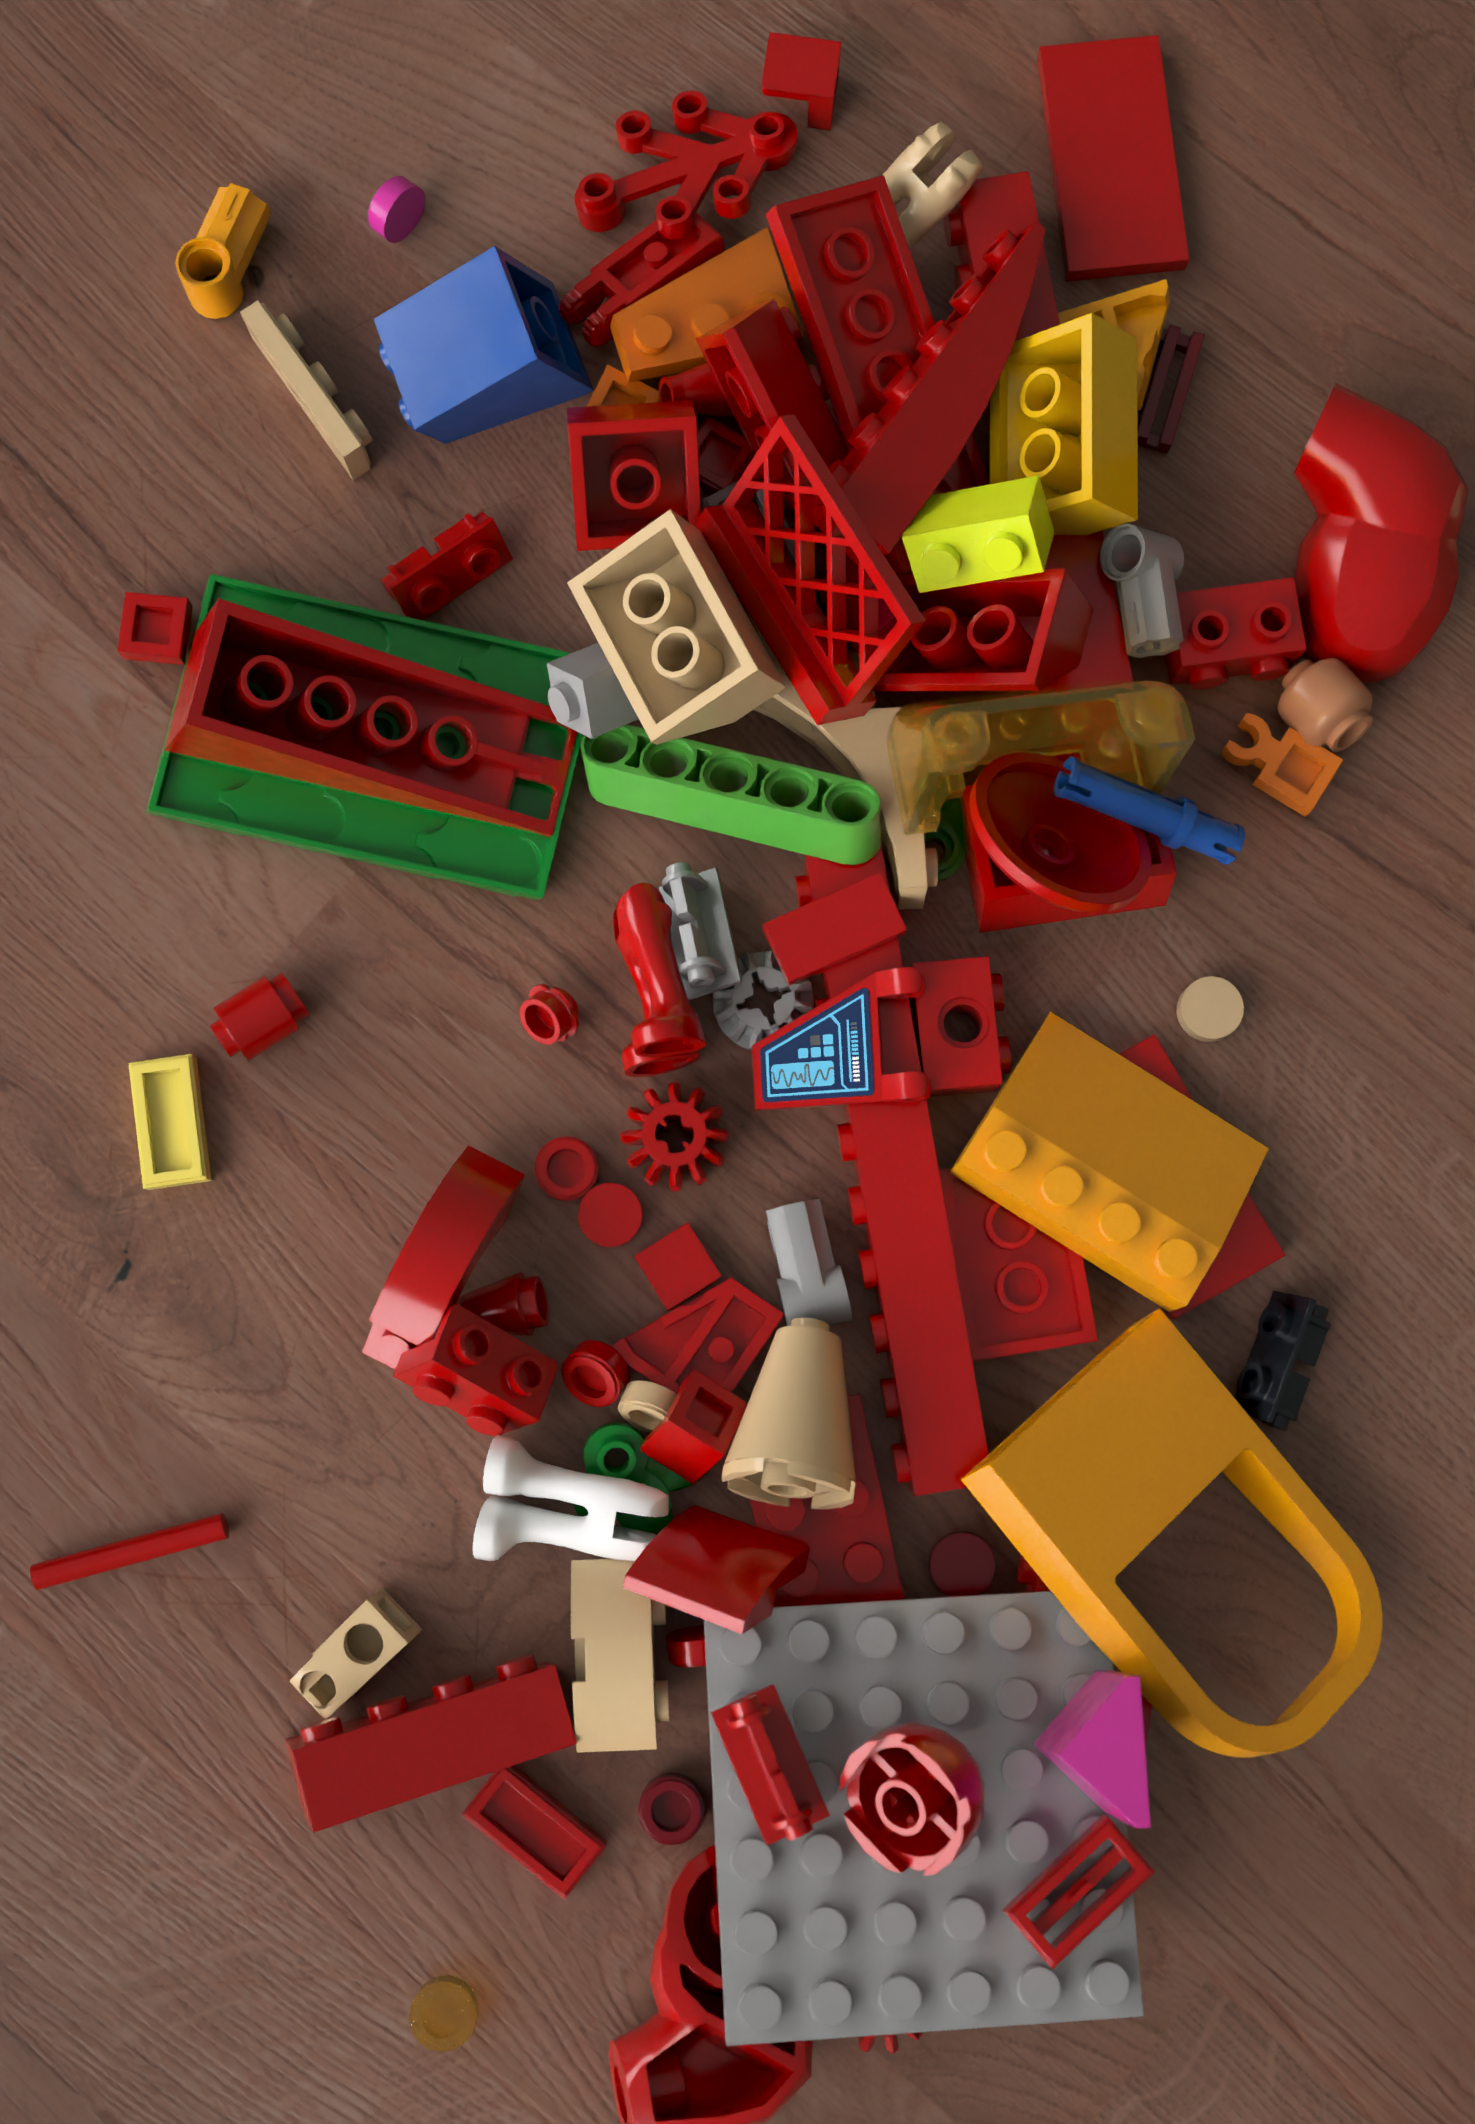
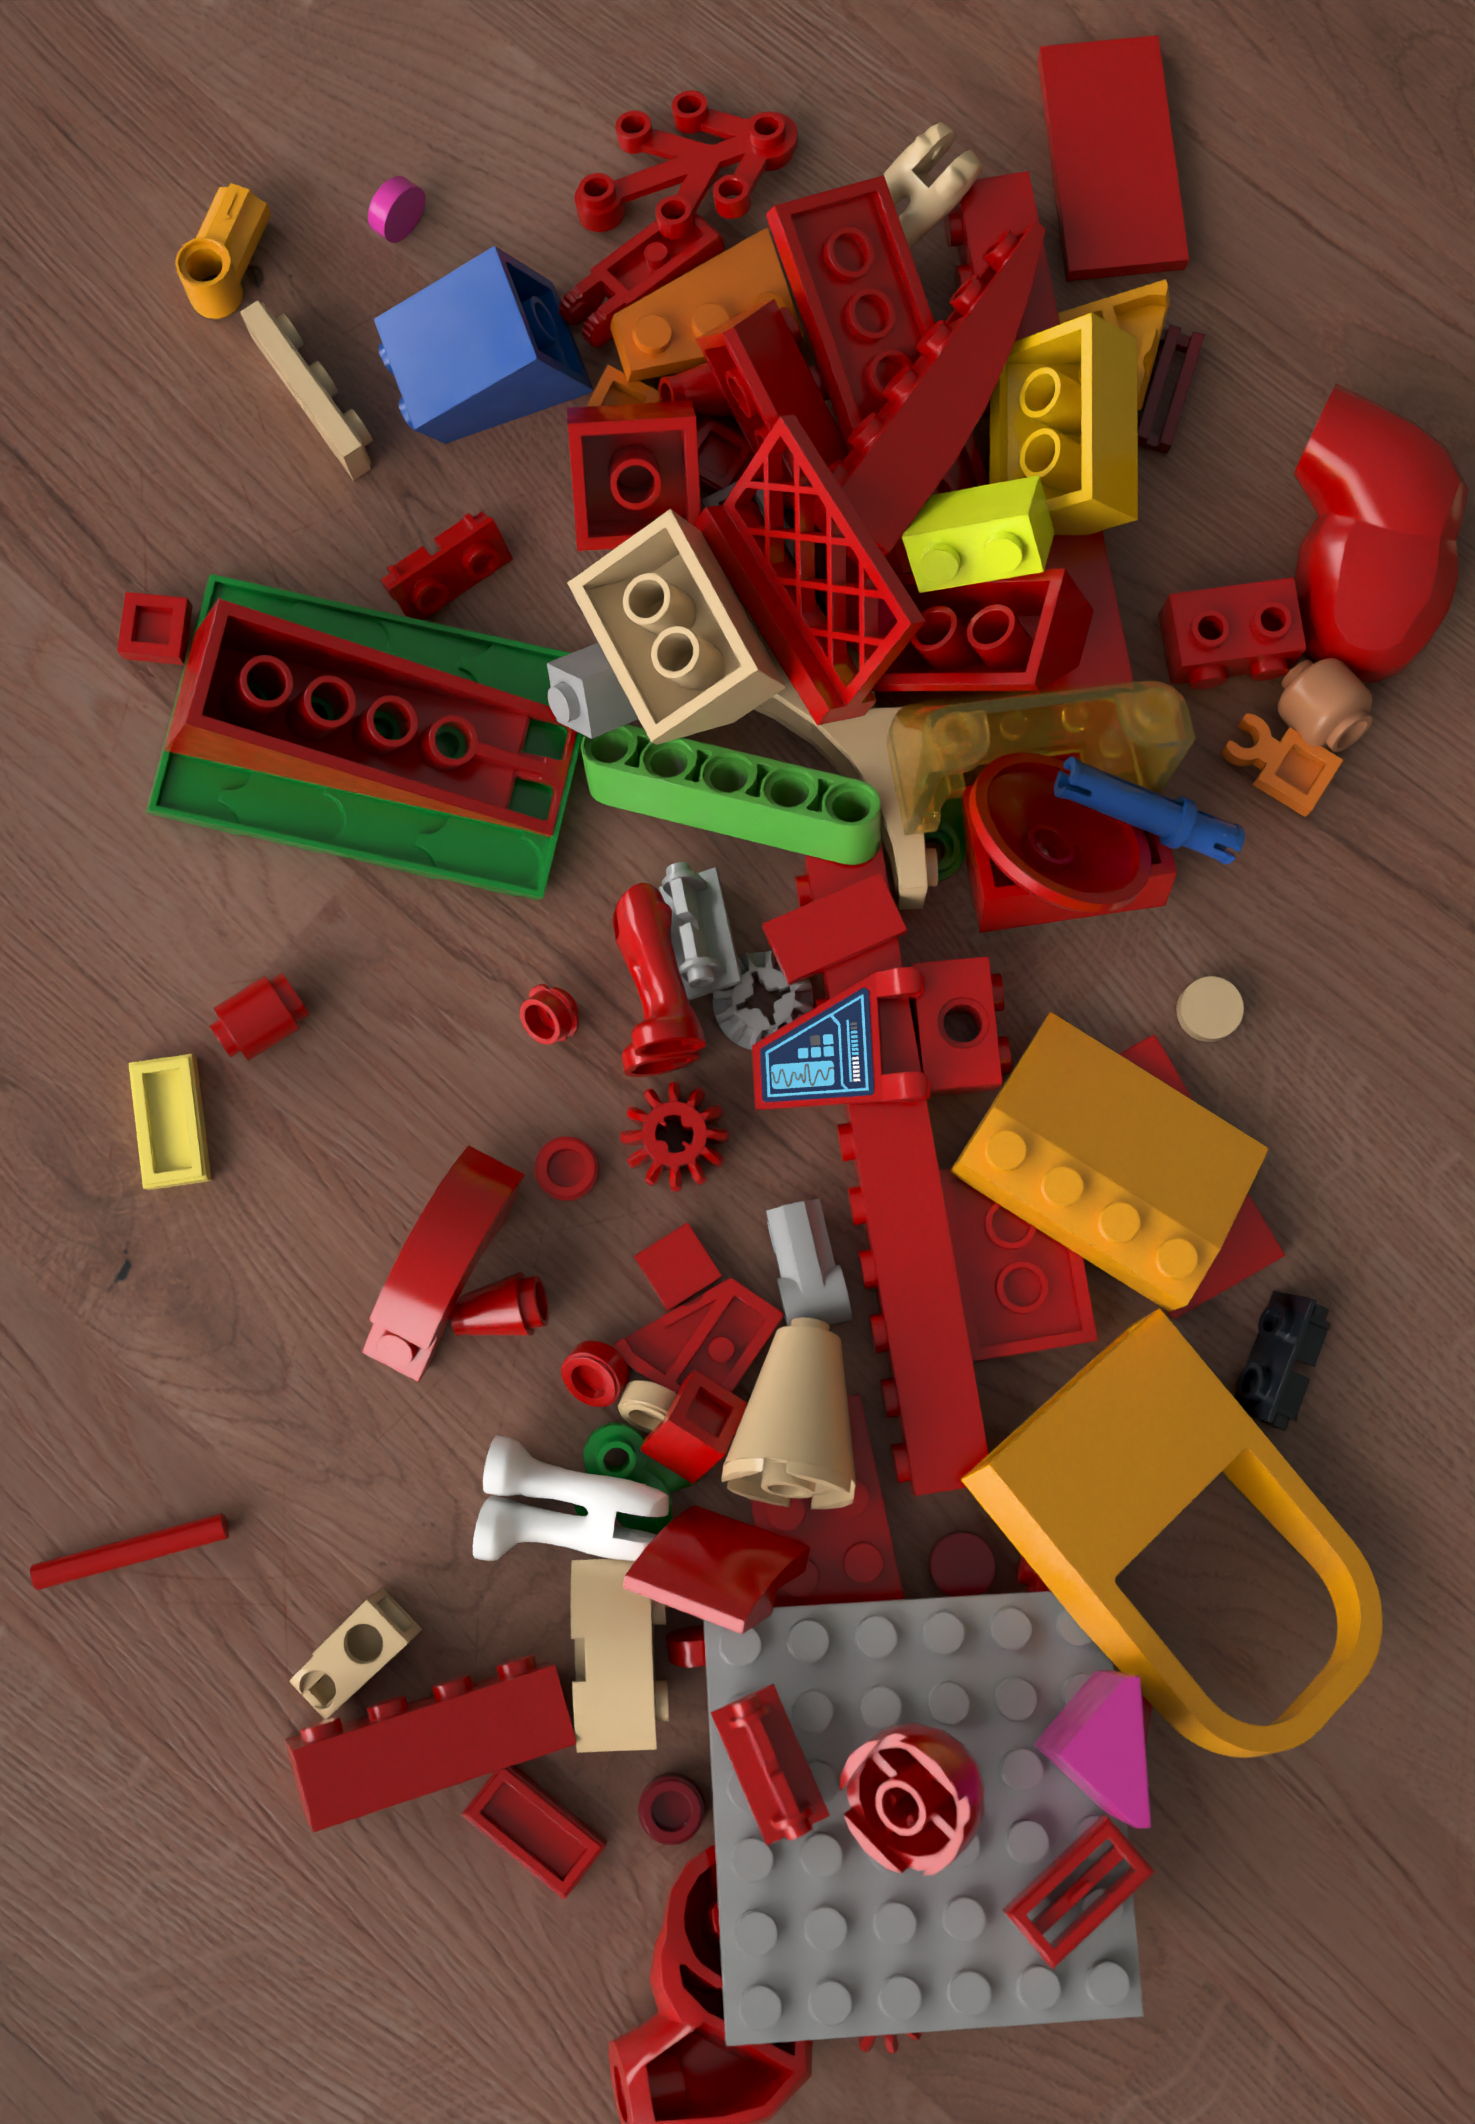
red bracket [393,1304,558,1436] -> none
clear yellow tile [409,1975,479,2052] -> none
red tile [578,1183,643,1248] -> none
red panel [761,32,842,131] -> none
light grey piece [1100,523,1184,658] -> none

